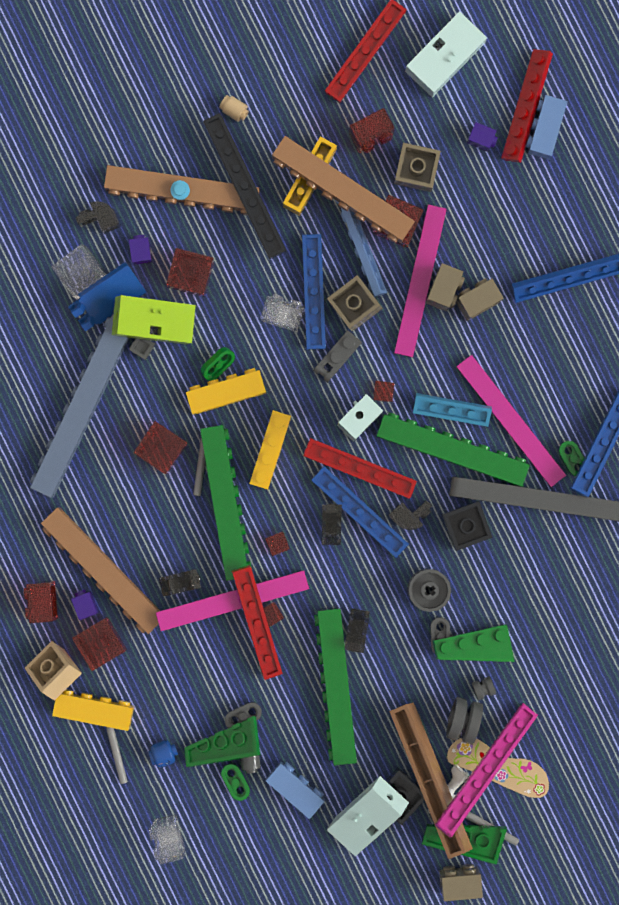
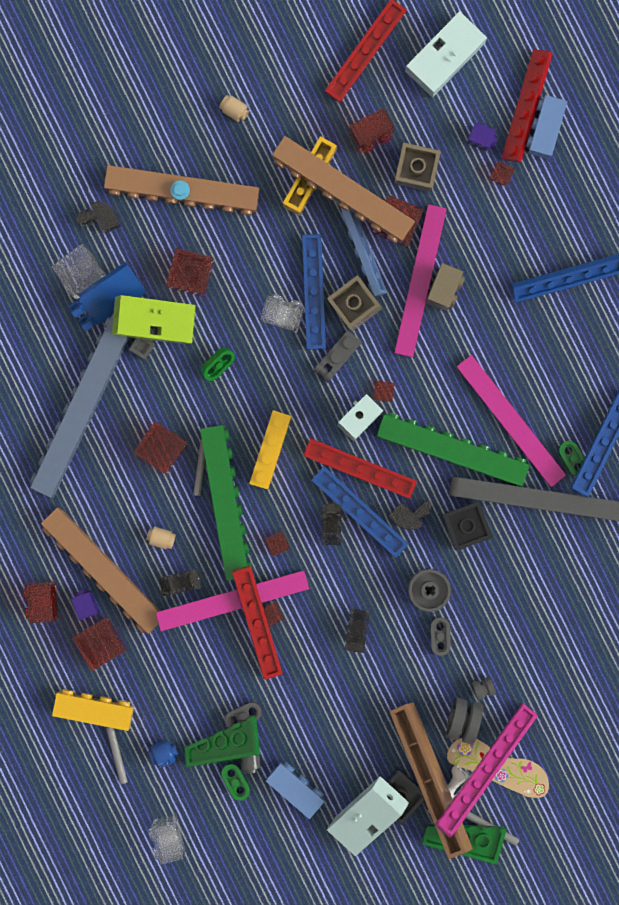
tan brick [25,641,82,701] -> none
dark purple brick [129,235,152,265] -> none
yellow brick [186,368,266,415] -> none
black tile [203,113,287,260] -> none
green brick [314,608,357,766] -> none
dark azure plate [413,393,492,427] -> none
green wing [432,624,515,662] -> none
dark tan brick [439,864,483,902] -> none
dark tan brick [456,278,504,321] -> none
none -> tan brick [146,526,176,550]
none -> clear red plate [489,161,515,187]

